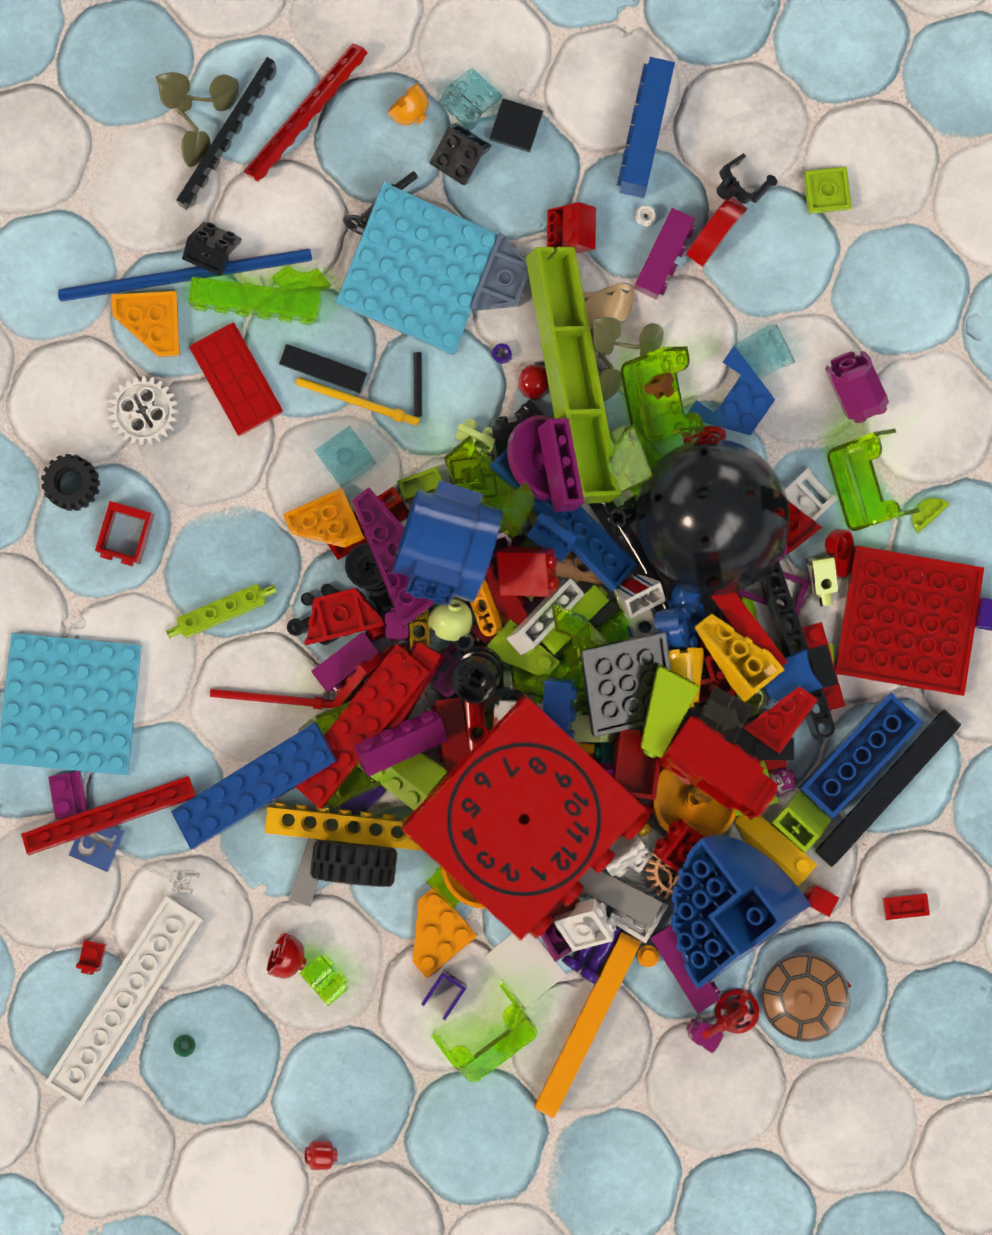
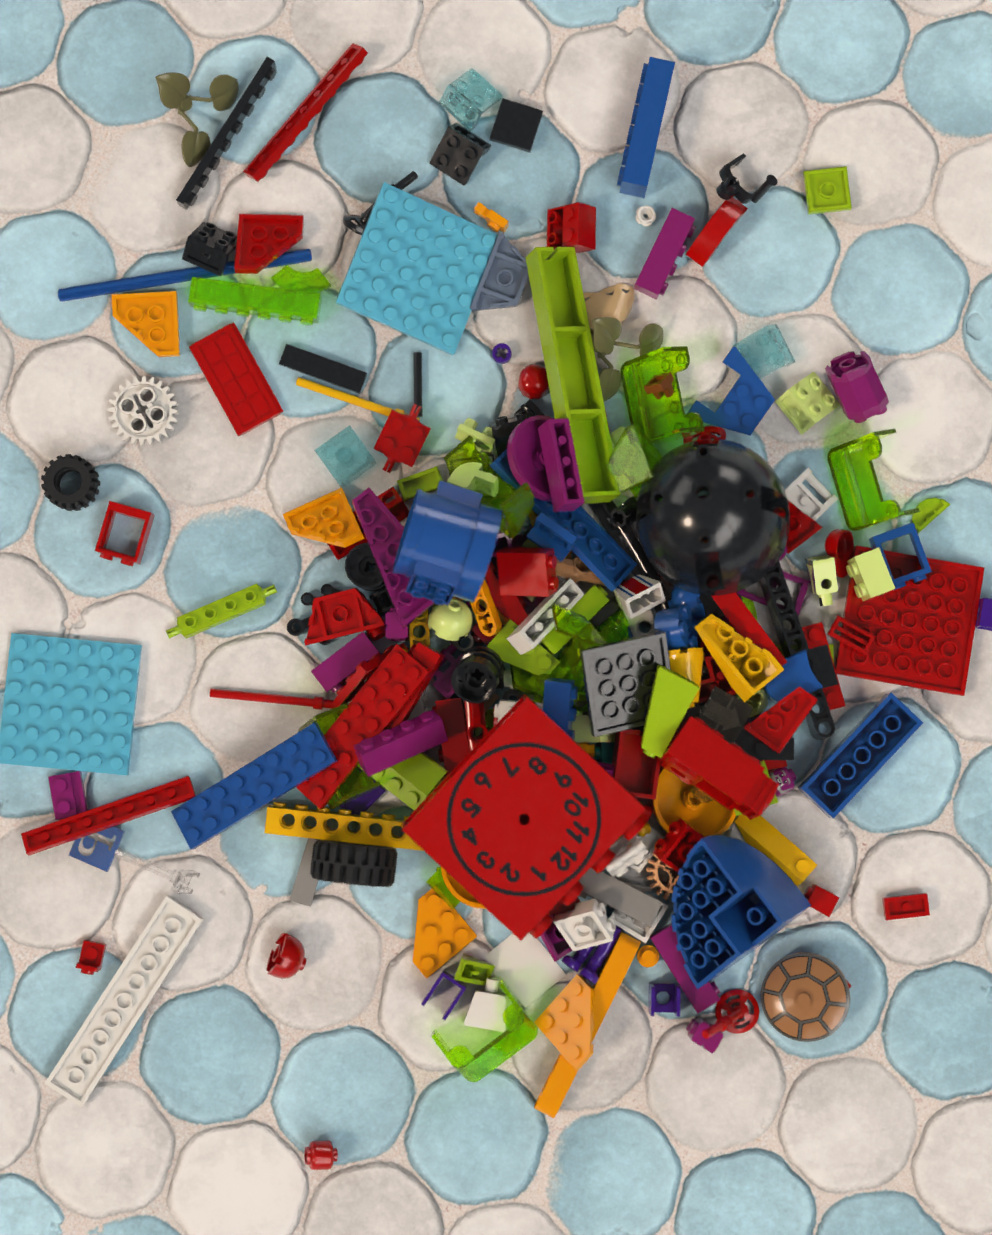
clear green plate [173,1034,196,1057] -> none
clear neon green brick [300,954,349,1006] -> none
light orange cylinder [387,83,429,126] -> none
lime slope [769,790,831,853] -> none
black beam [815,709,961,867] -> none
none -> red plate [234,214,304,274]
none -> red plate [373,403,431,473]
none -> yellowish green brick [447,462,499,497]
none -> lime slope [454,953,495,986]
none -> white torso [464,978,506,1033]
none -> light orange plate [474,202,509,233]
none -> light orange plate [534,974,595,1070]
none -> dark purple piece [648,983,680,1017]
none -> yellowish green bracket [775,372,840,435]
none -> red tile [826,615,876,656]
none -> yellowish green brick [846,547,895,601]
none -> blue window [868,522,932,590]

